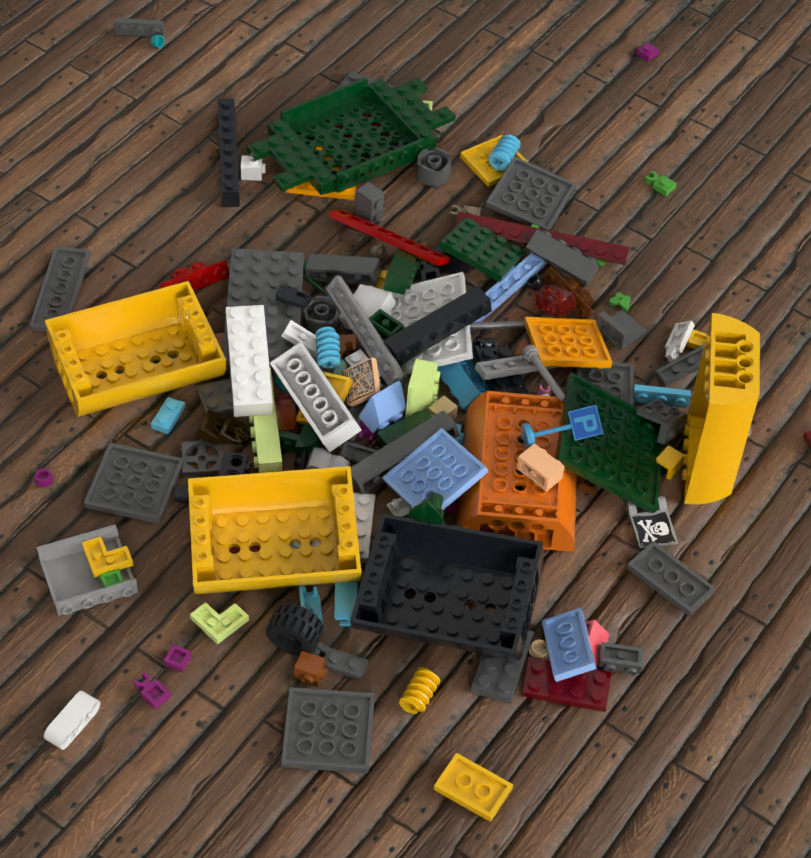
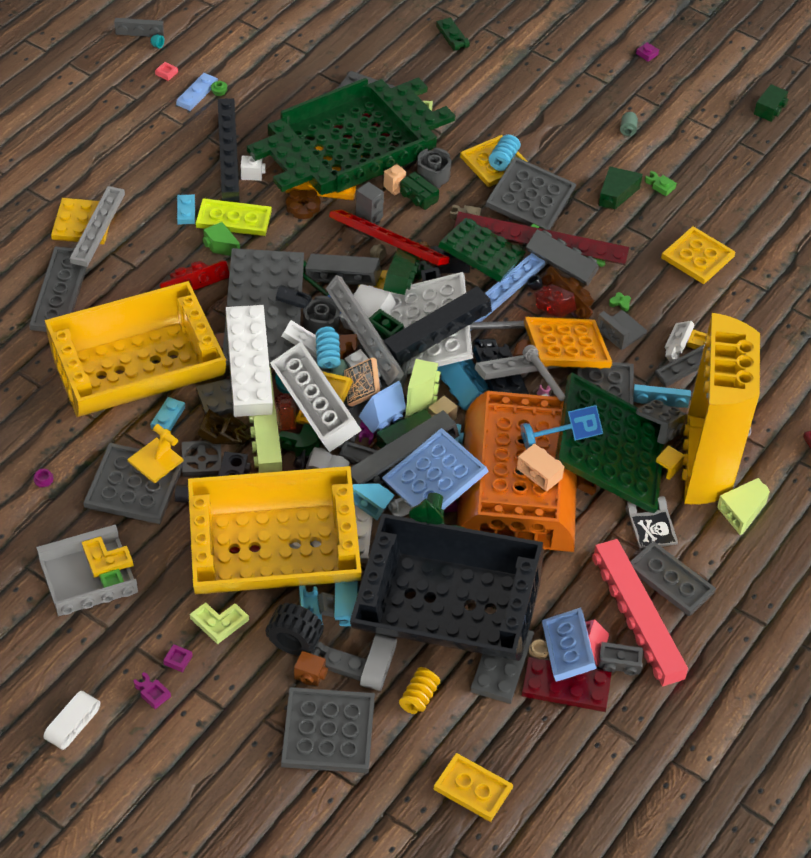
none -> yellow plate [51,198,110,245]
none -> light grey plate [70,186,125,267]
none -> yellow plate [127,424,183,484]
none -> coral tile [155,62,178,81]
none -> light blue plate [176,73,218,111]
none -> medium azure plate [177,194,195,224]
none -> neon yellow plate [196,198,272,236]
none -> bright green slope [203,222,240,256]
none -> bright green plate [211,81,227,96]
none -> reddish brown plate [286,190,321,219]
none -> dark grey plate [317,592,335,617]
none -> medium azure slope [352,484,395,520]
none -> light grey beam [360,634,397,691]
none -> light nougat brick [383,164,406,196]
none -> dark green brick [400,172,439,210]
none -> dark green plate [436,17,470,51]
none -> coral brick [592,539,688,687]
none -> dark green slope [598,166,643,209]
none -> sand green brick [620,112,638,136]
none -> yellow plate [661,226,735,284]
none -> yellowish green slope [717,478,770,535]
none -> dark green brick [754,84,789,122]

